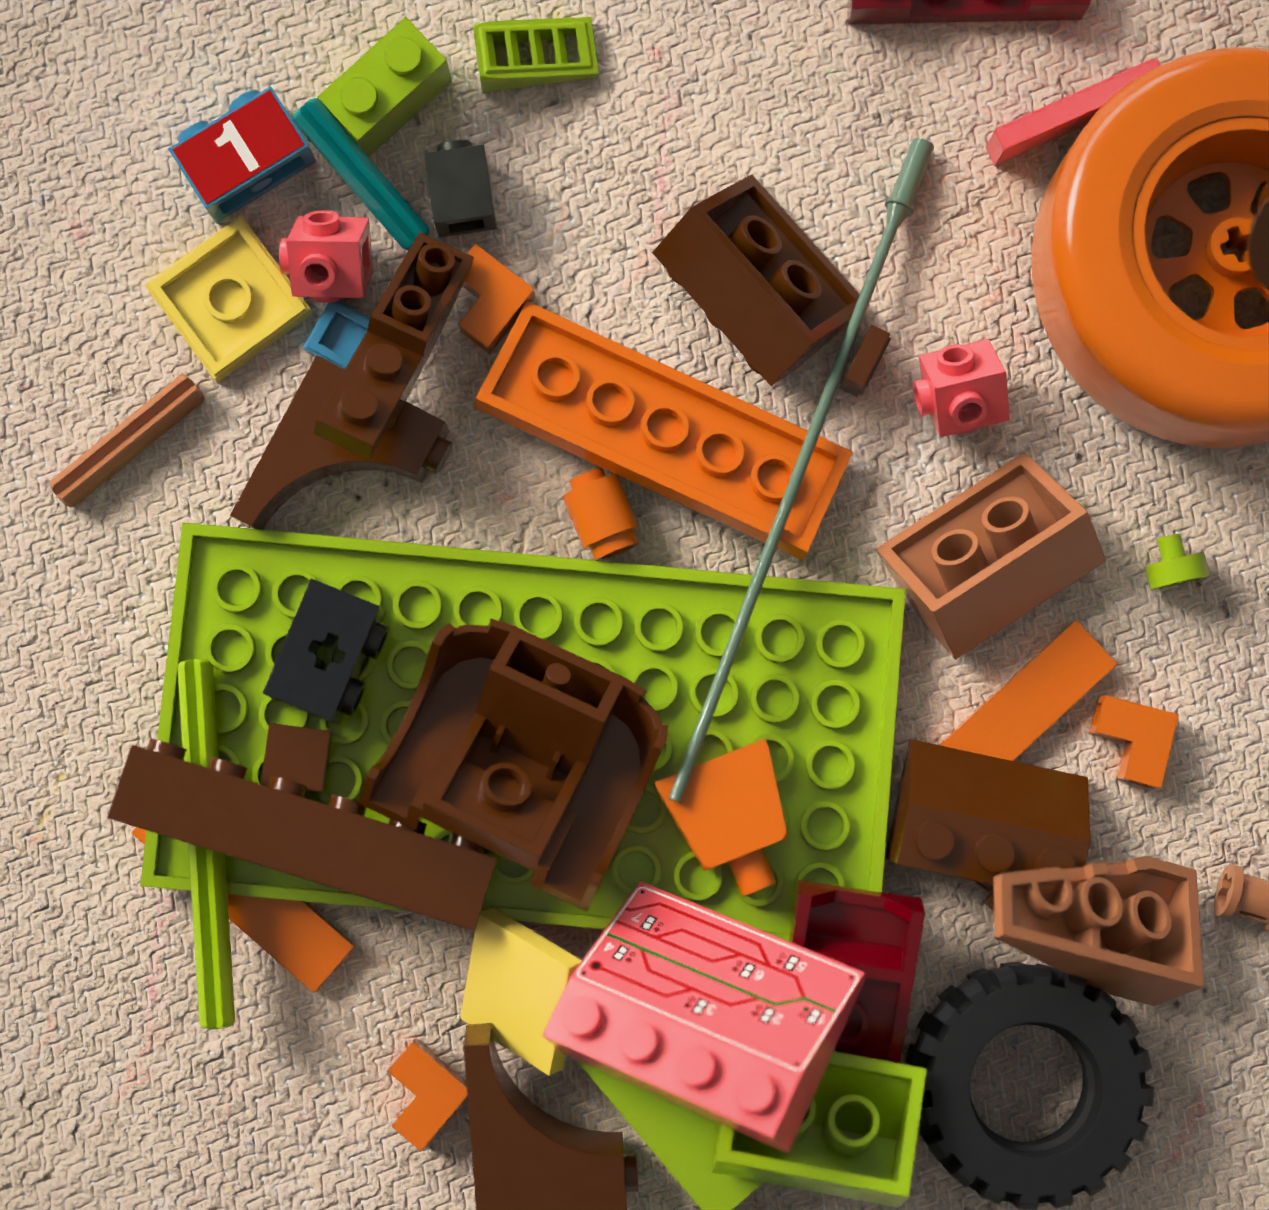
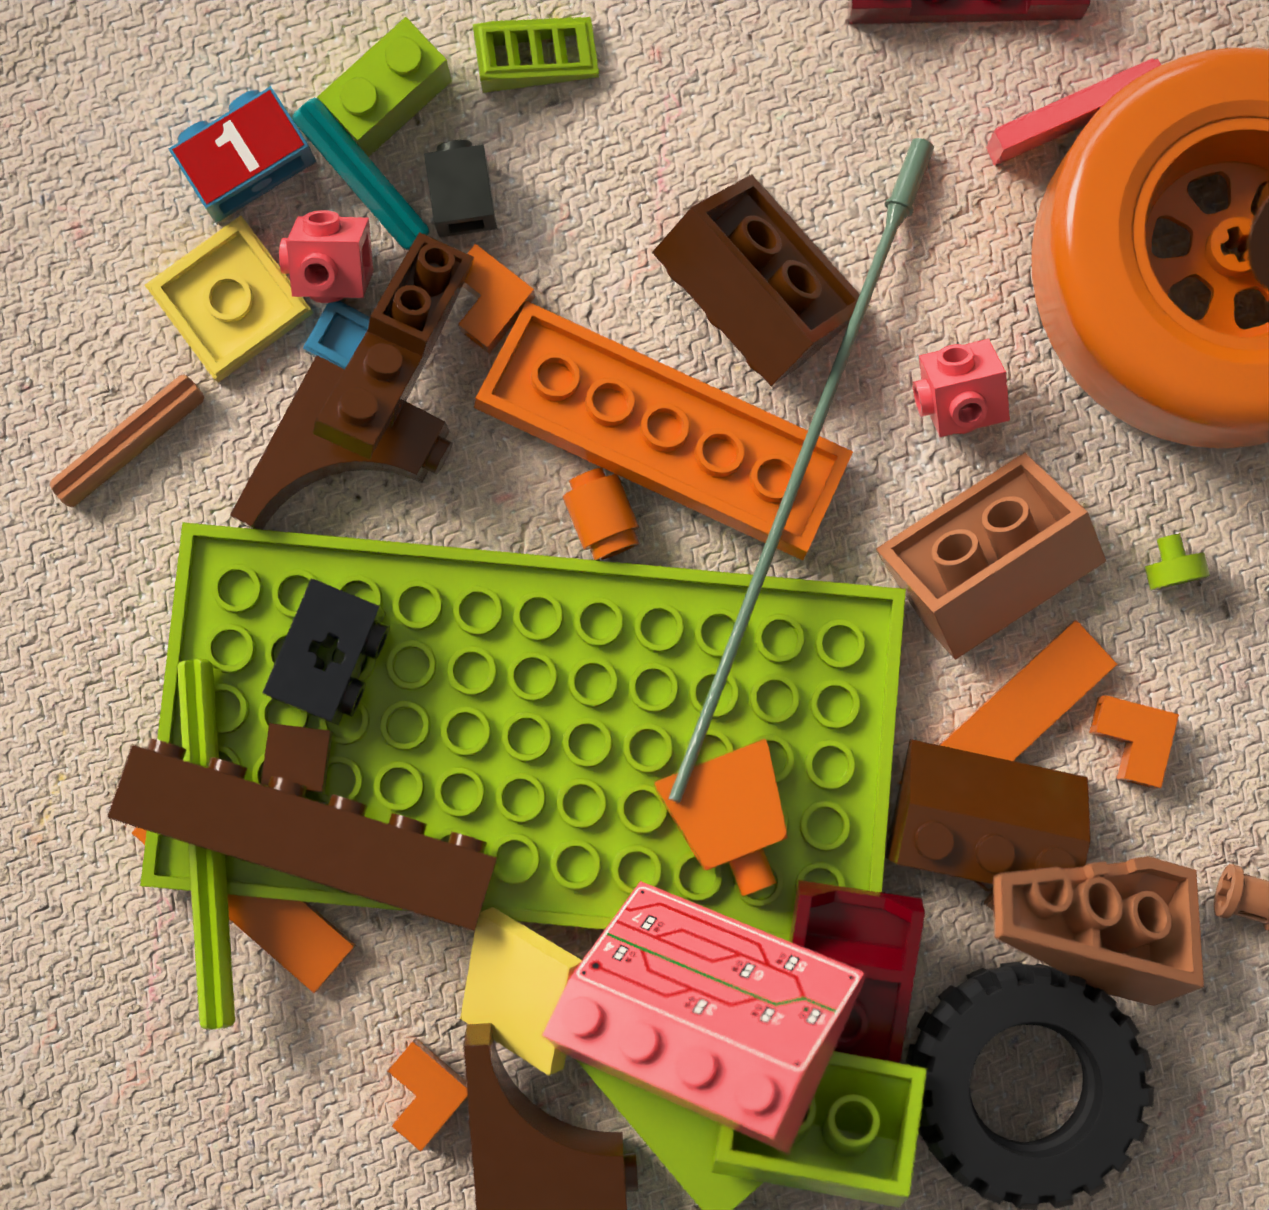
reddish brown piece [359,618,669,911] -> none
reddish brown tile [839,324,891,398] -> none

